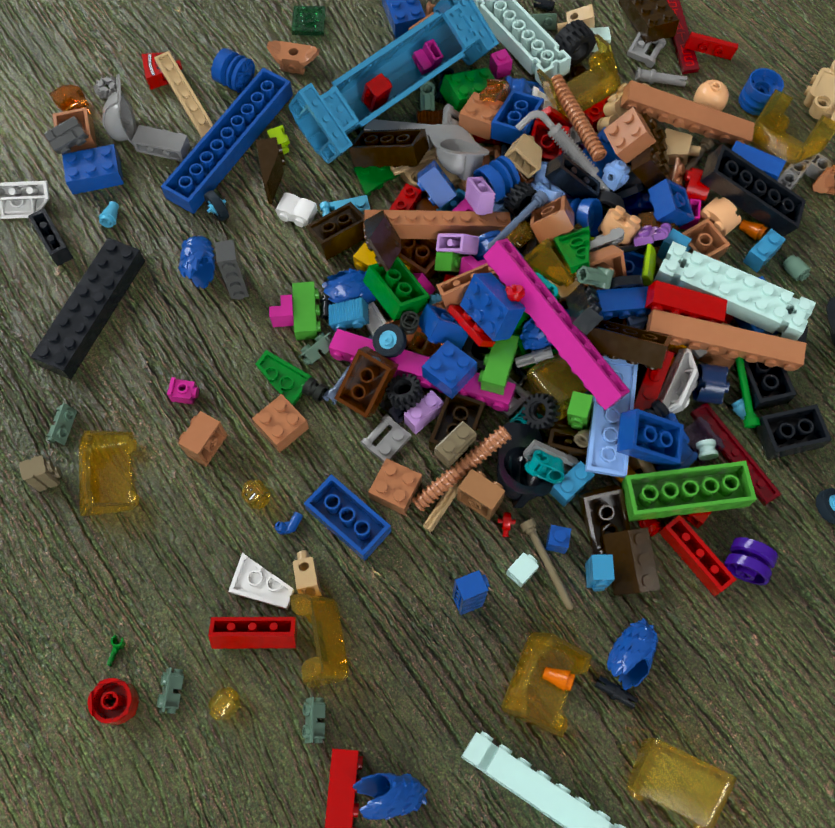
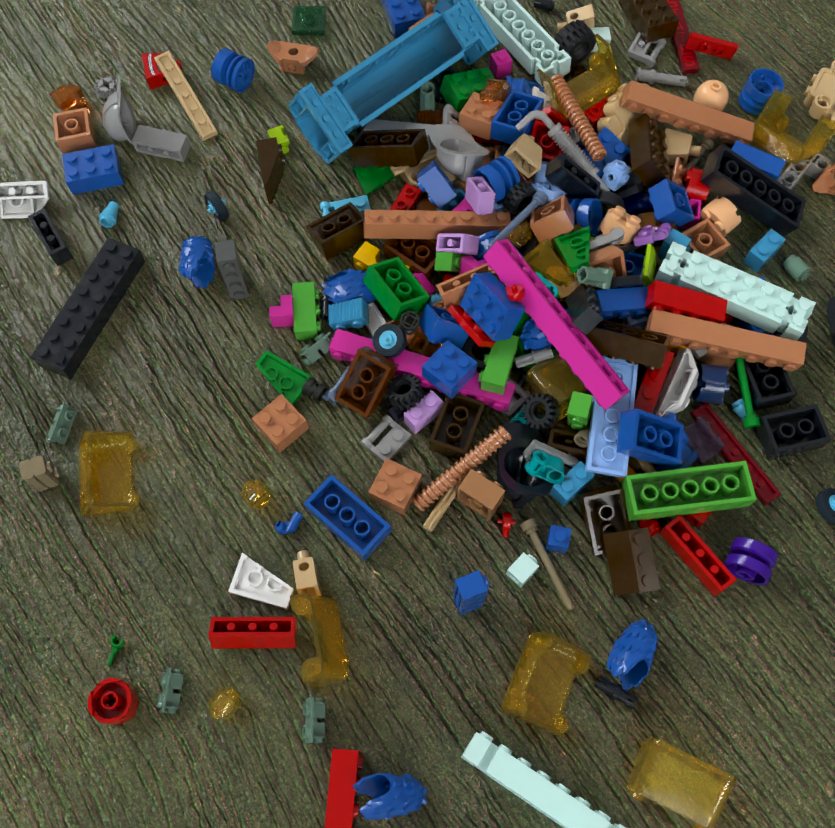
dark grey brick [44,116,89,155] -> none
blue brick [161,67,293,214] -> none
dark pink brick [167,377,199,405] -> none
nougat brick [178,411,228,467] -> none
white brick [275,193,318,227] -> none
red brick [361,73,392,113] -> none
dark brown slope [363,210,403,272] -> none
dark pink piece [412,39,444,75] -> none
dark tan brick [434,421,477,468] -> none
sand green hinge [530,13,557,30] -> none
orange cone [542,666,576,692] -> none
dark azure brick [585,555,615,591] -> none
nougat brick [603,107,656,164] -> none
black wheel [643,400,670,418] -> none
light aqua wheel [696,439,719,461] -> none
orange cone [739,220,768,241] -> none

